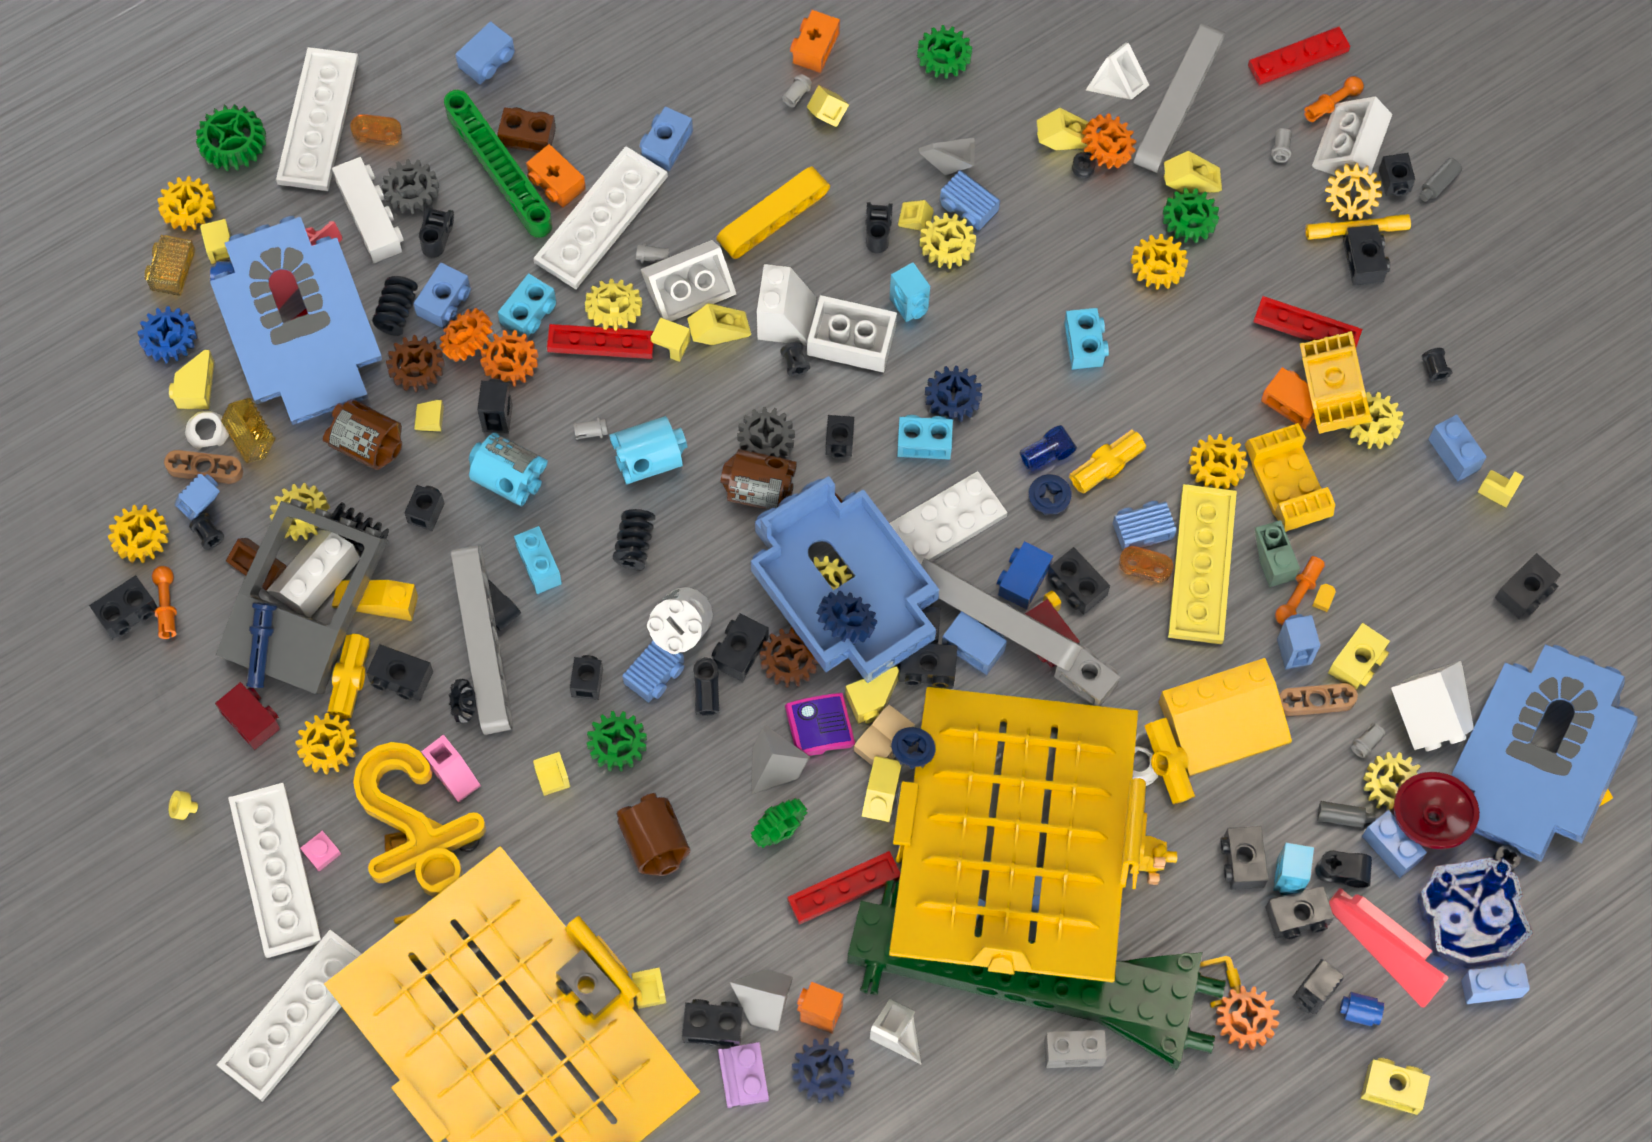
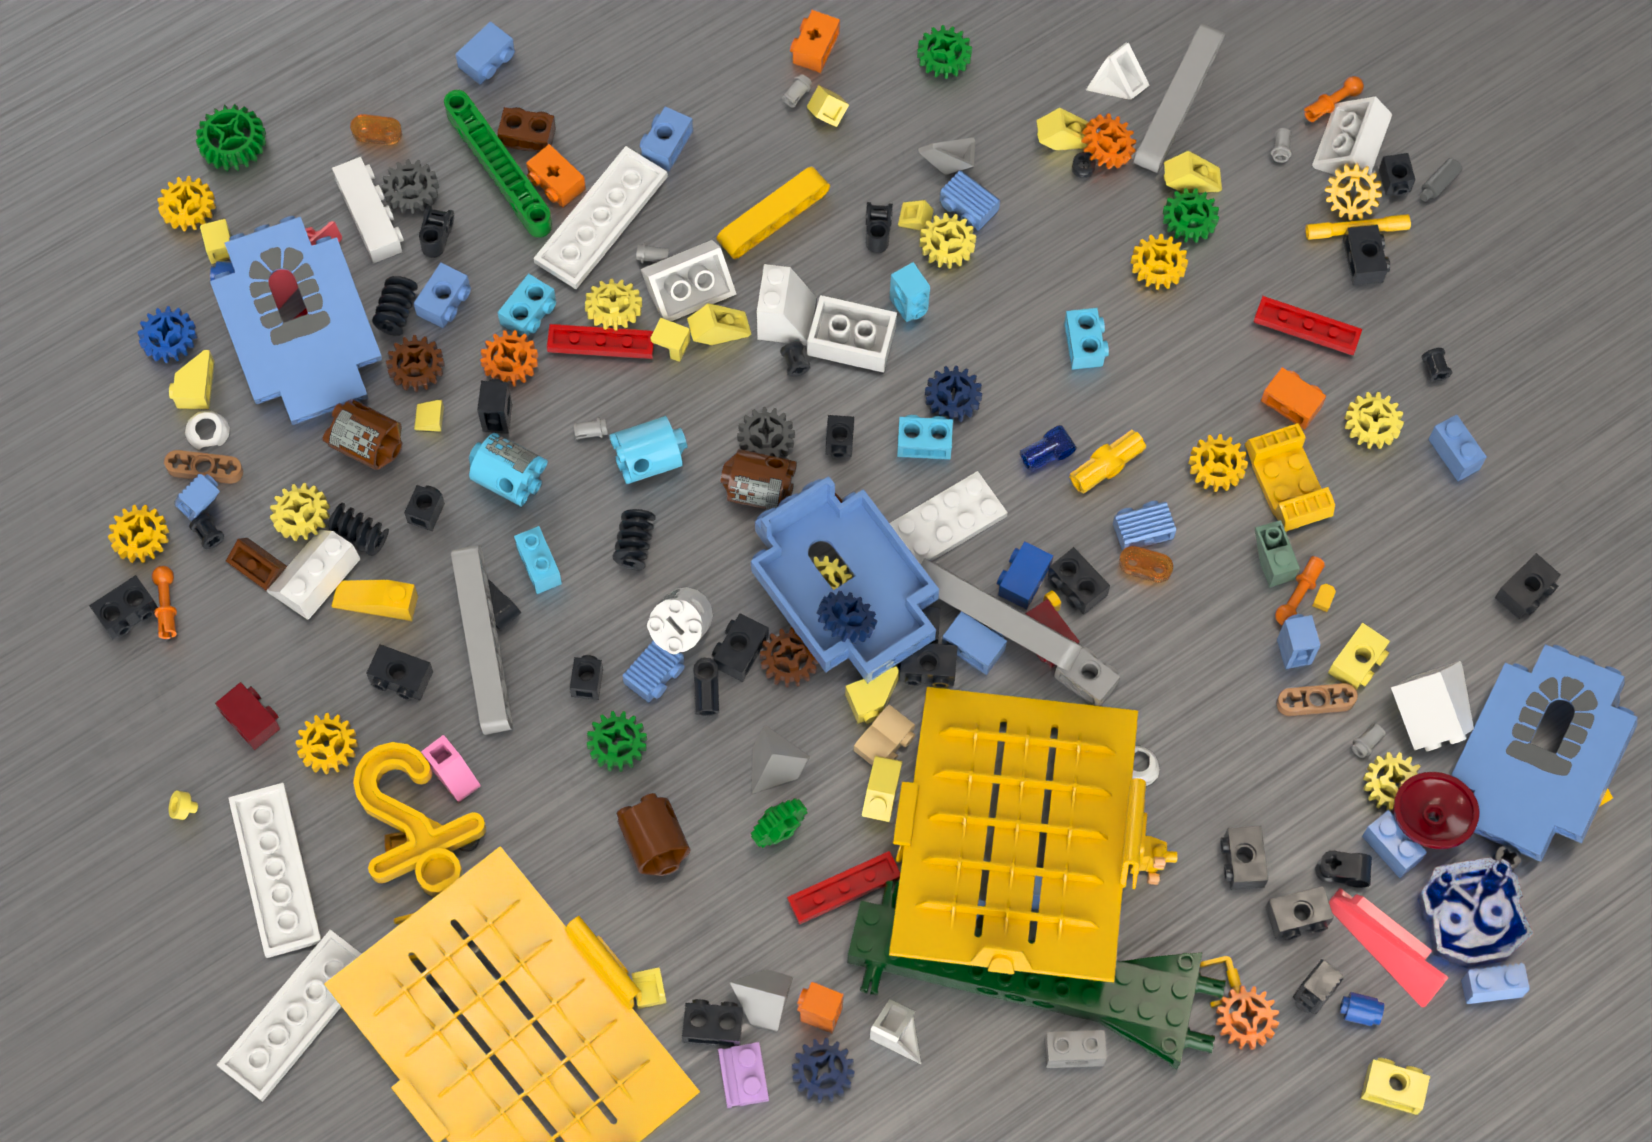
clear yellow brick [144,235,195,296] -> none
dark grey window [216,498,388,694] -> none
clear yellow brick [221,398,275,463] -> none
dark blue pin [246,602,277,688] -> none
white plate [276,47,359,191] -> none
bright pink plate [300,831,341,871] -> none
yellow piece [327,633,370,720] -> none
orange gear [439,308,493,362] -> none
black gear [448,679,476,723] -> none
light yellow panel [533,752,570,796] -> none
brick [555,949,621,1020] -> none
slope [785,693,855,756] -> none
dark blue gear [890,727,936,769] -> none
dark blue gear [1029,474,1072,516] -> none
yellow piece [1144,718,1195,805] -> none
yellow slope [1159,658,1292,776] -> none
light yellow plate [1168,484,1237,644] -> none
red plate [1248,26,1351,85] -> none
medium azure brick [1273,843,1314,896] -> none
yellow plate [1300,331,1372,434] -> none
dark grey cylinder [1318,801,1376,828] -> none
light yellow panel [1478,470,1524,508] -> none

